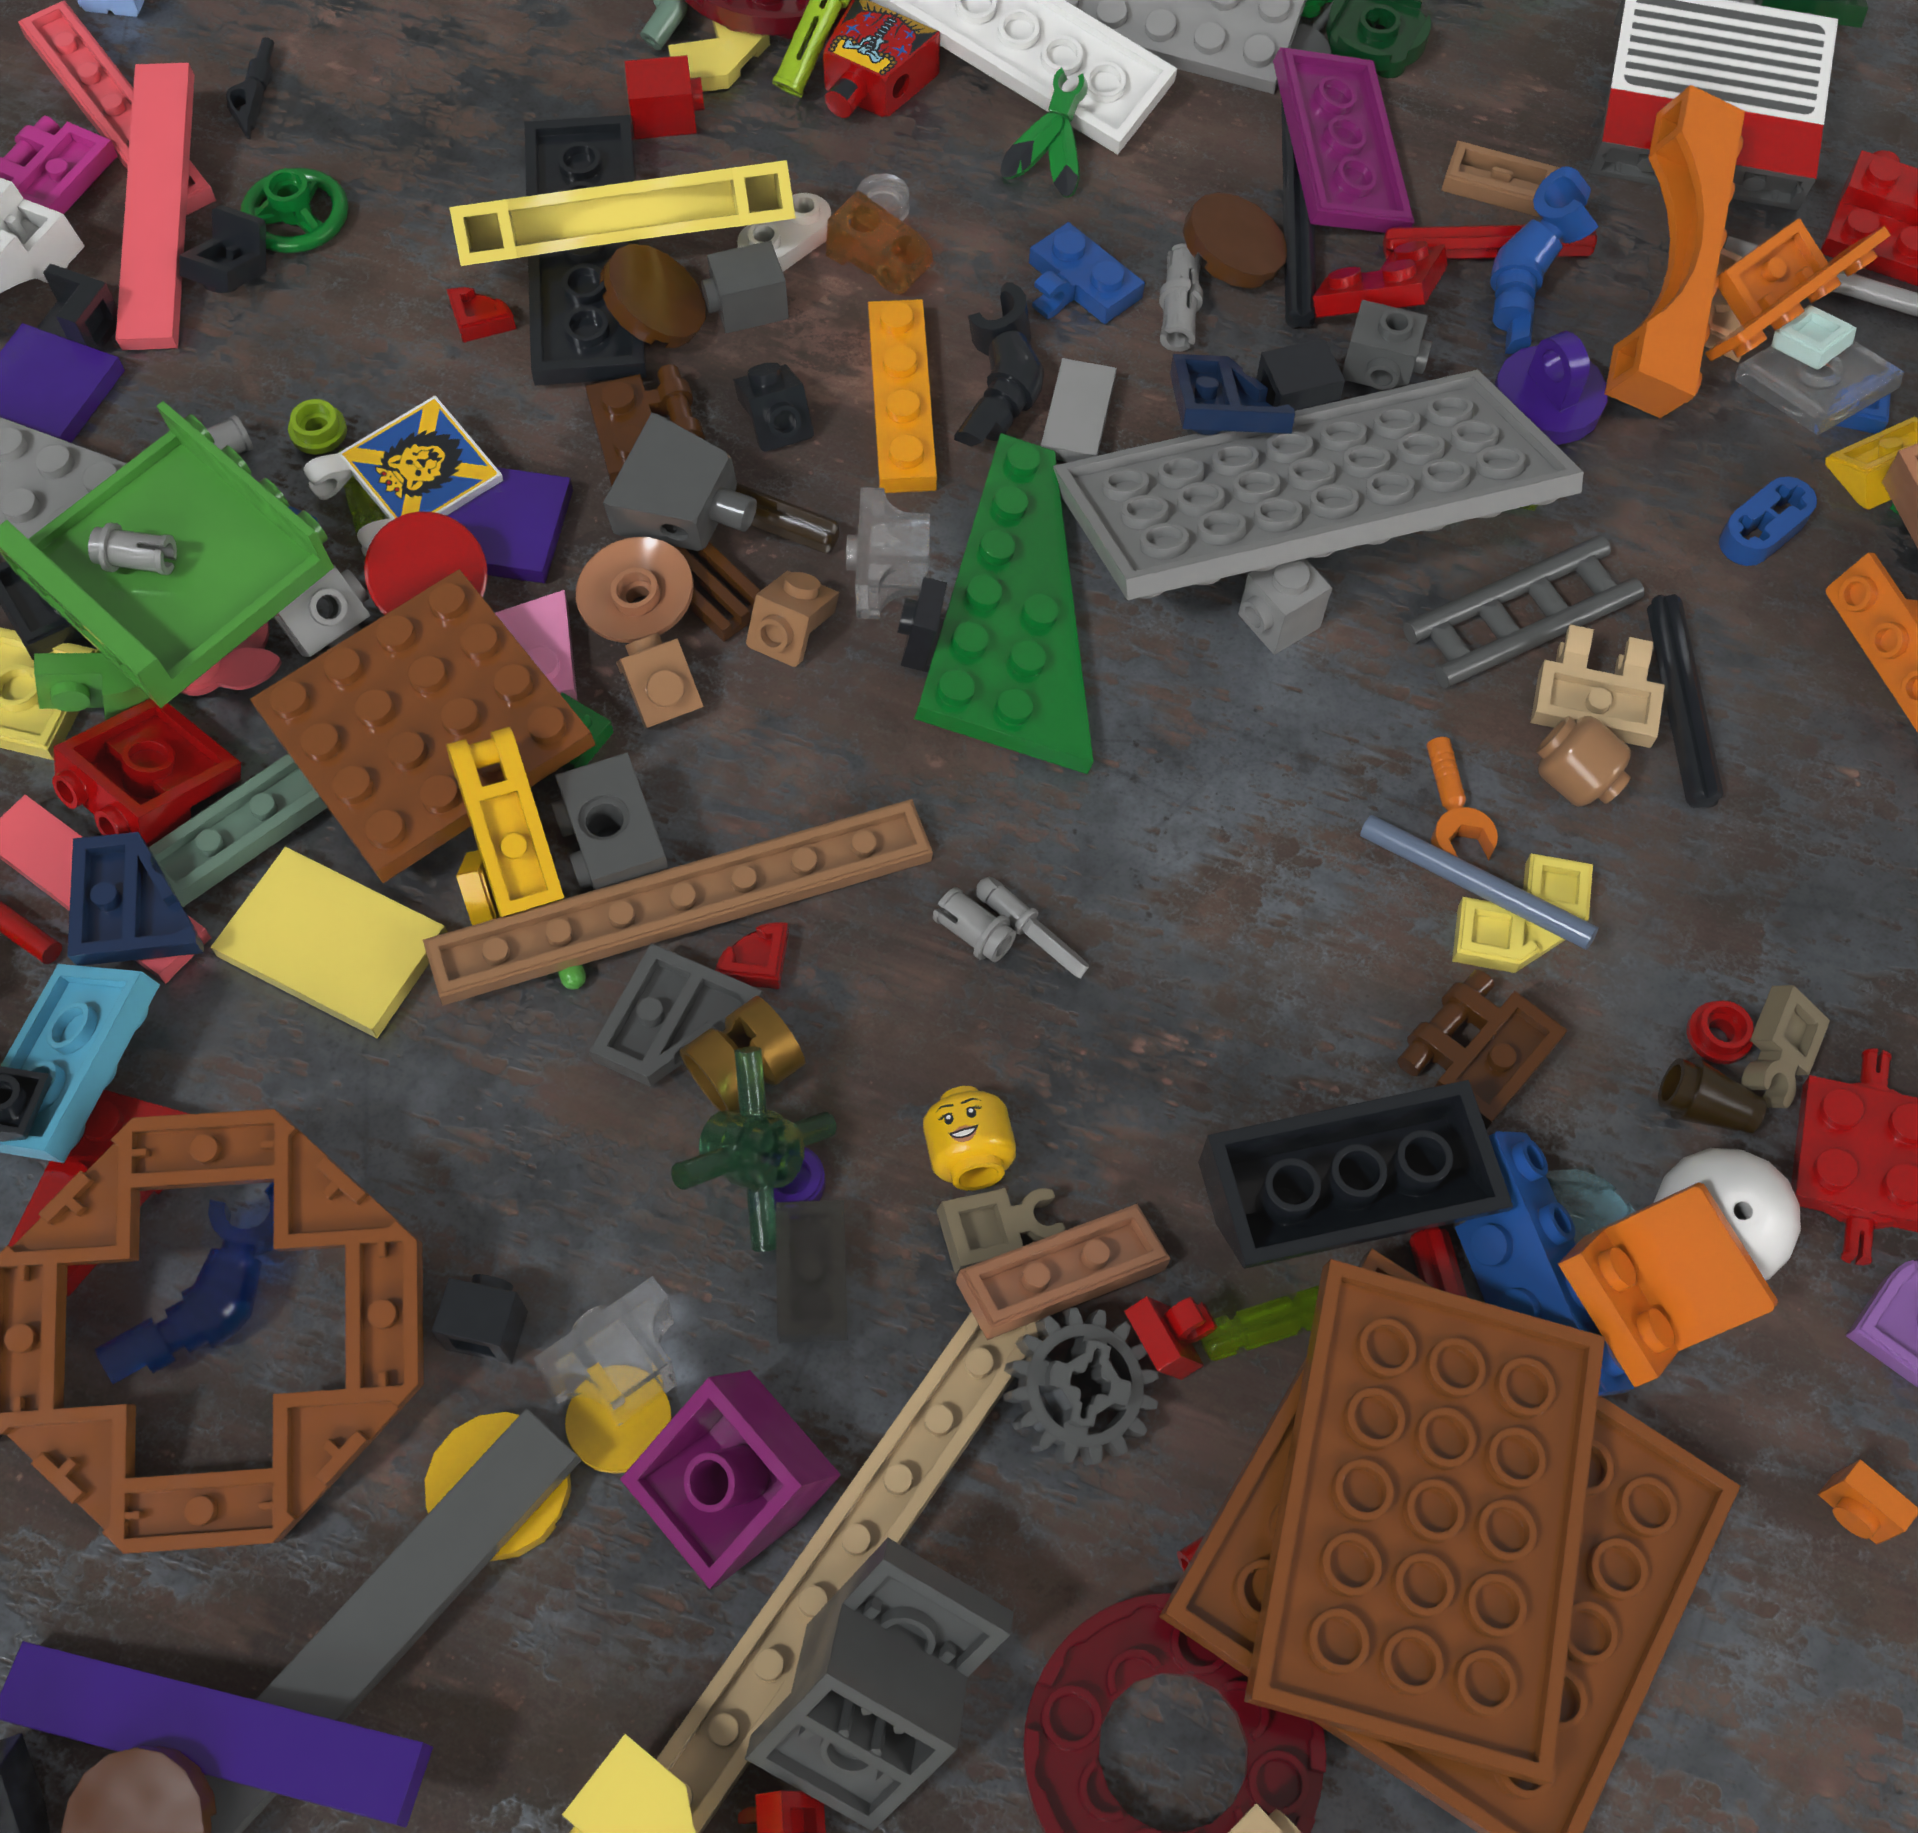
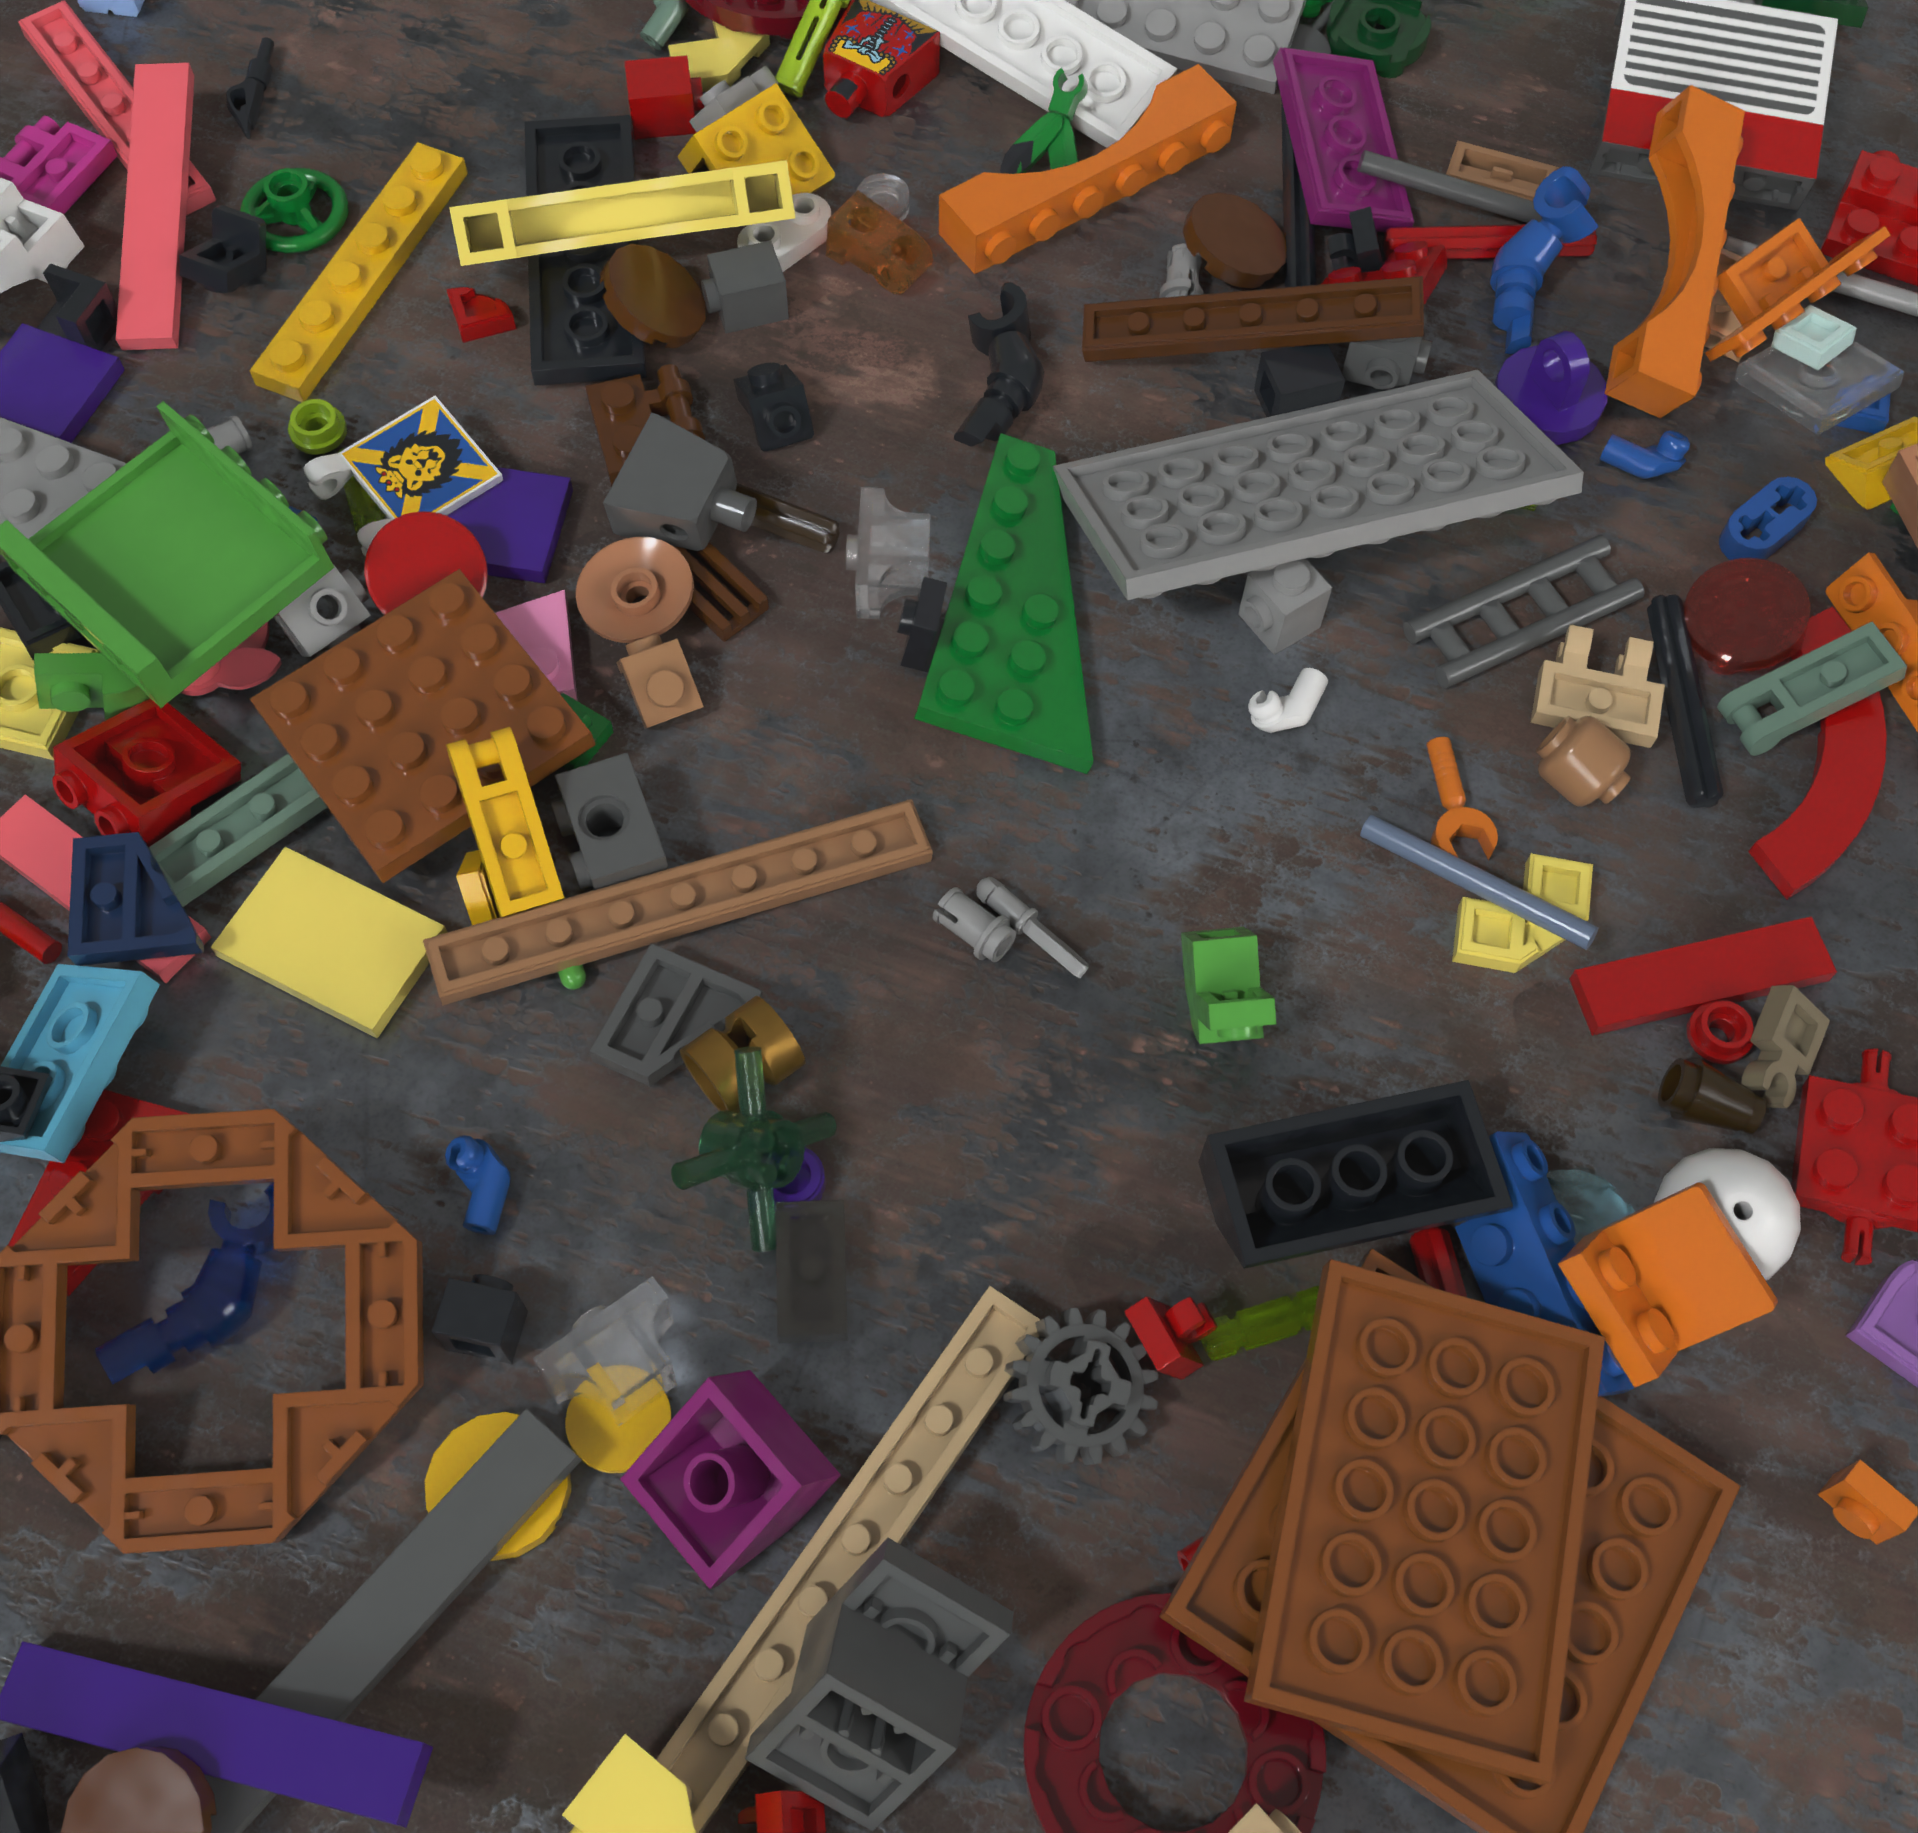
light grey pin [88,522,177,575] -> none
red tile [715,922,789,989] -> none
medium nougat bracket [746,570,840,667] -> none
light orange plate [868,299,937,493] -> none
yellow head [923,1086,1016,1191] -> none
dark tan plate [936,1188,1065,1274] -> none
nougat tile [956,1204,1171,1340] -> none
blue plate [1029,222,1145,325] -> none
light grey tile [1041,358,1117,463] -> none
dark blue wing [1170,354,1295,435] -> none
reddish brown plate [1397,970,1568,1130] -> none
none -> yellow plate [250,142,468,402]
none -> blue arm [445,1135,511,1235]
none -> yellow bracket [677,83,835,195]
none -> light grey plate [689,65,779,132]
none -> orange arch [939,64,1237,274]
none -> reddish brown tile [1082,276,1424,362]
none -> bright green brick [1181,926,1276,1044]
none -> white arm [1248,668,1328,733]
none -> black tile [1326,206,1384,273]
none -> dark grey bar [1357,150,1542,223]
none -> red tile [1569,916,1837,1036]
none -> blue arm [1599,430,1690,479]
none -> clear red tile [1684,558,1810,675]
none -> sand green plate [1717,621,1907,756]
none -> red tile [1748,606,1887,900]

